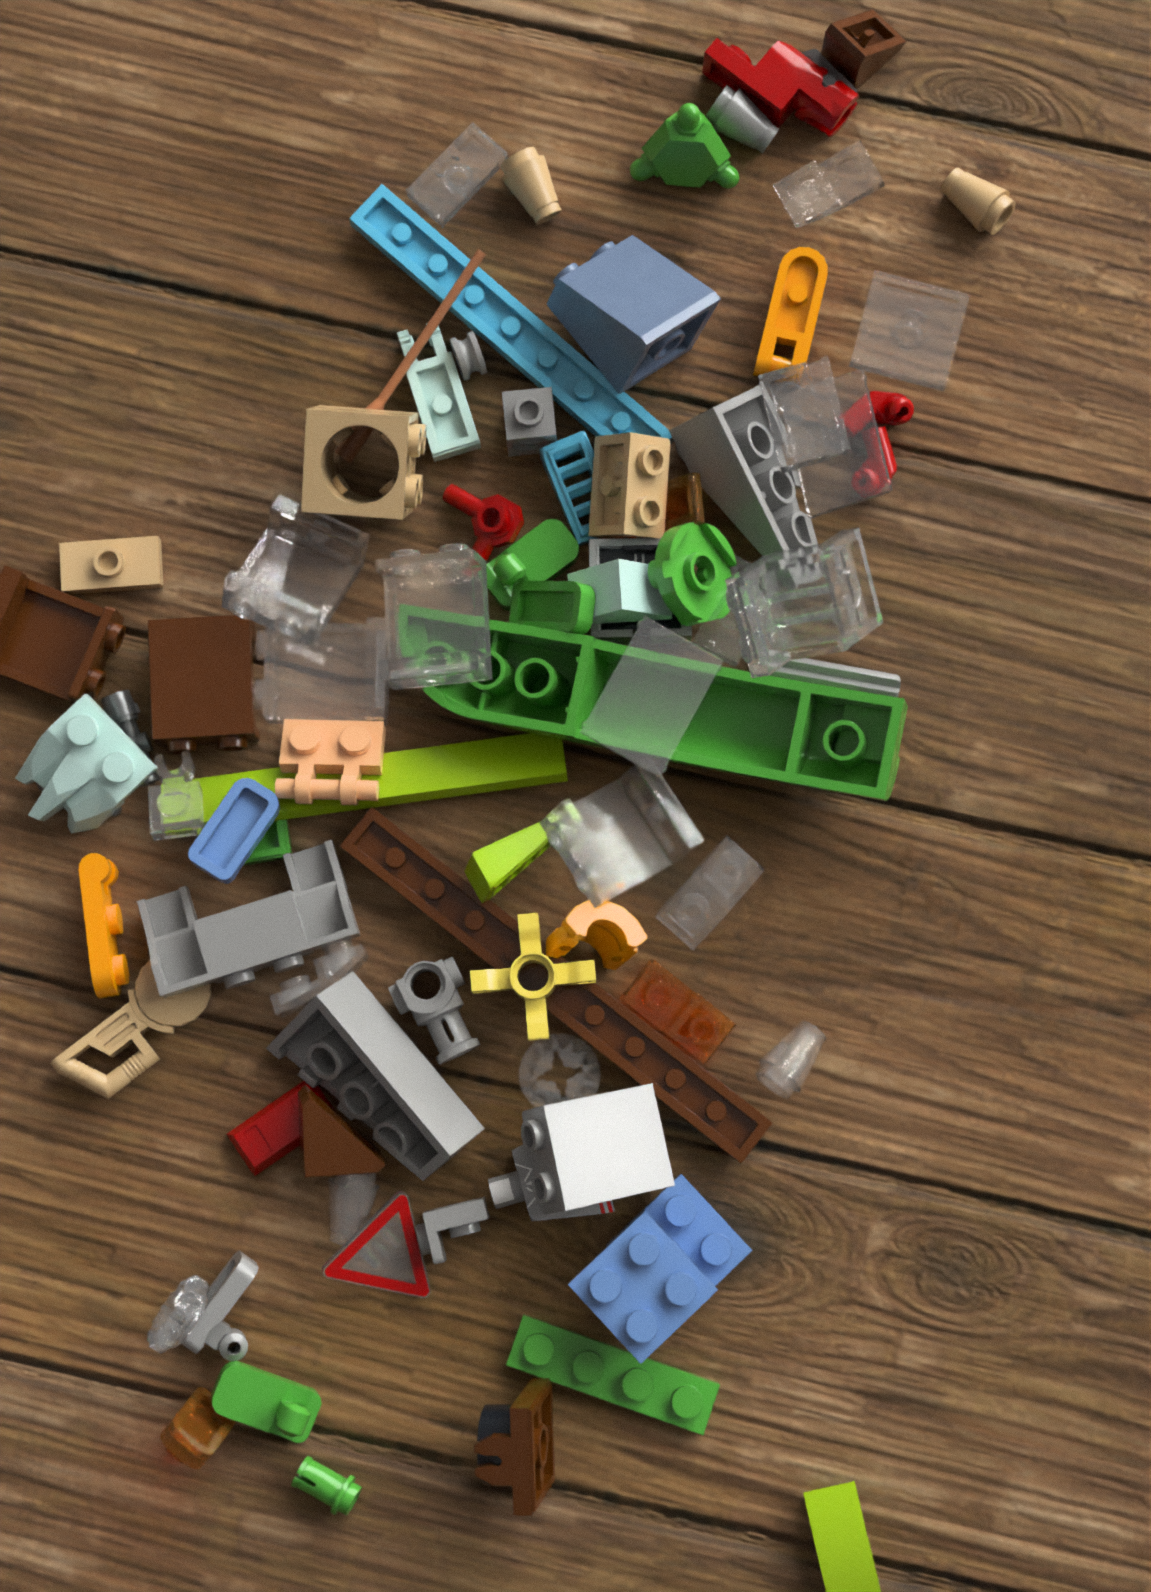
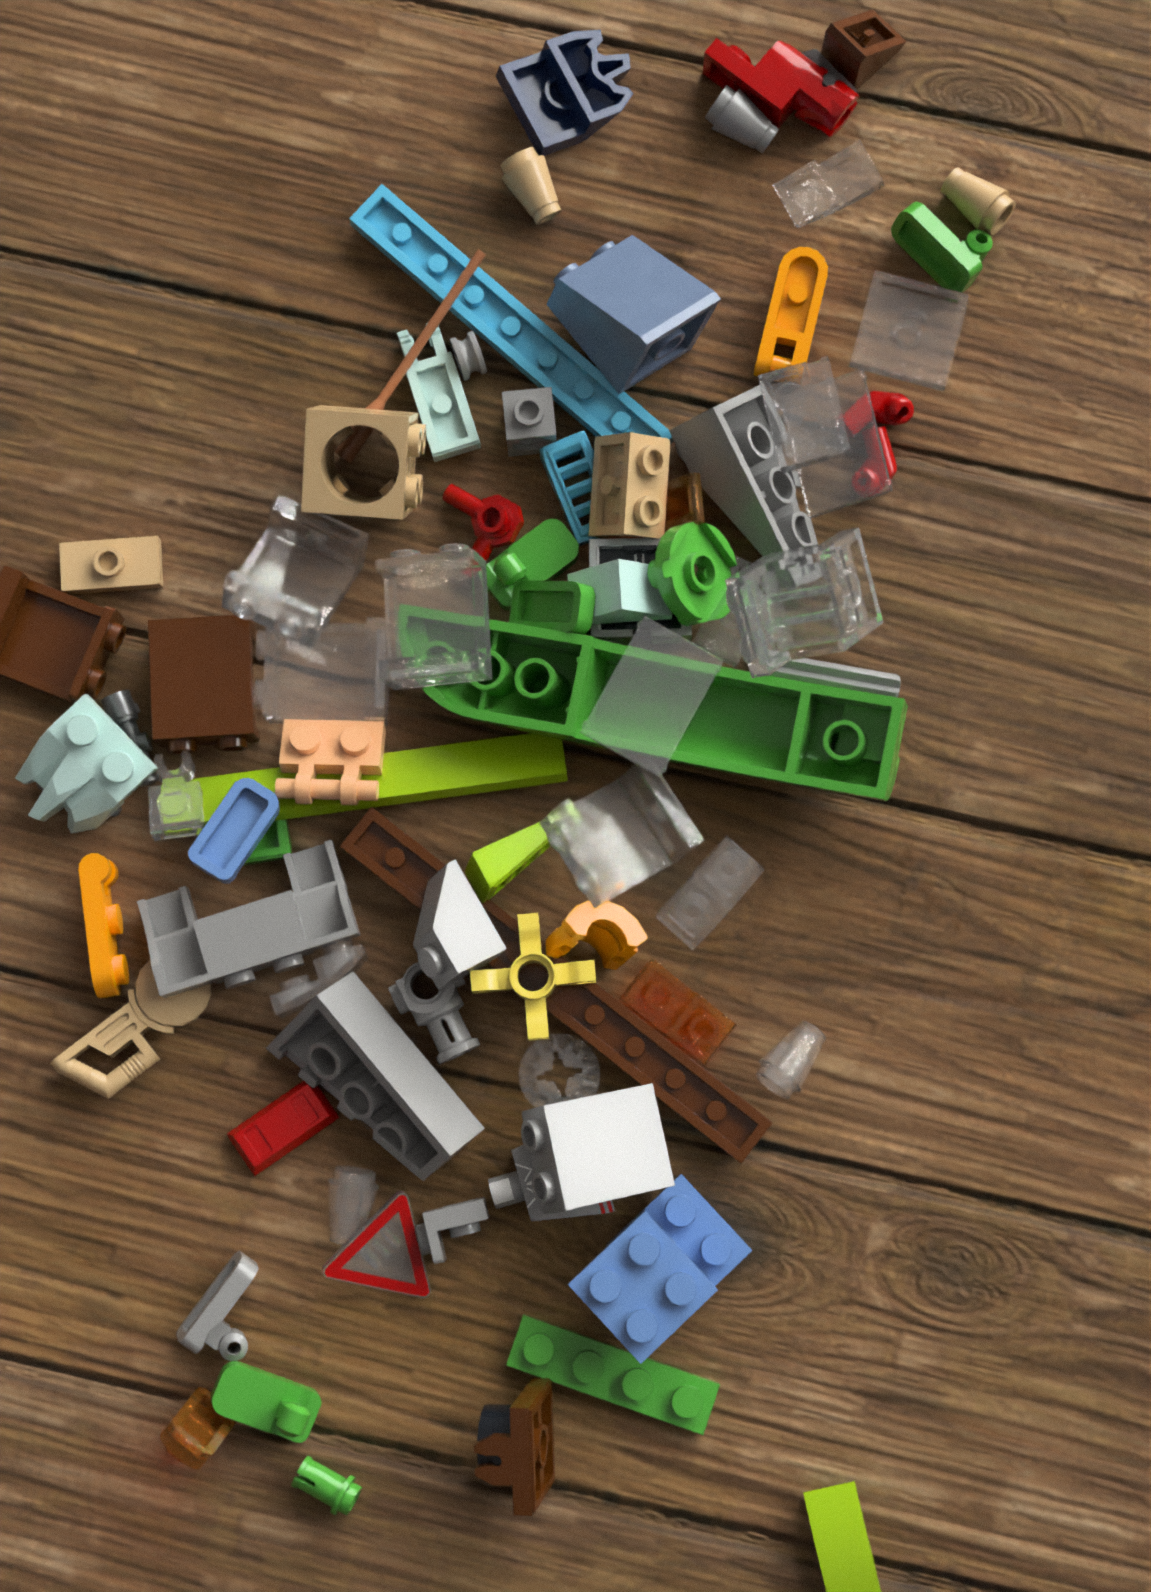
clear gear [147,1275,209,1354] -> none
reddish brown slope [298,1085,386,1178] -> none
clear plate [406,122,509,228] -> none
bright green rock [630,103,739,189] -> none
none -> slope [413,859,507,990]
none -> dark blue plate [495,29,634,156]
none -> bright green piece [891,202,993,297]

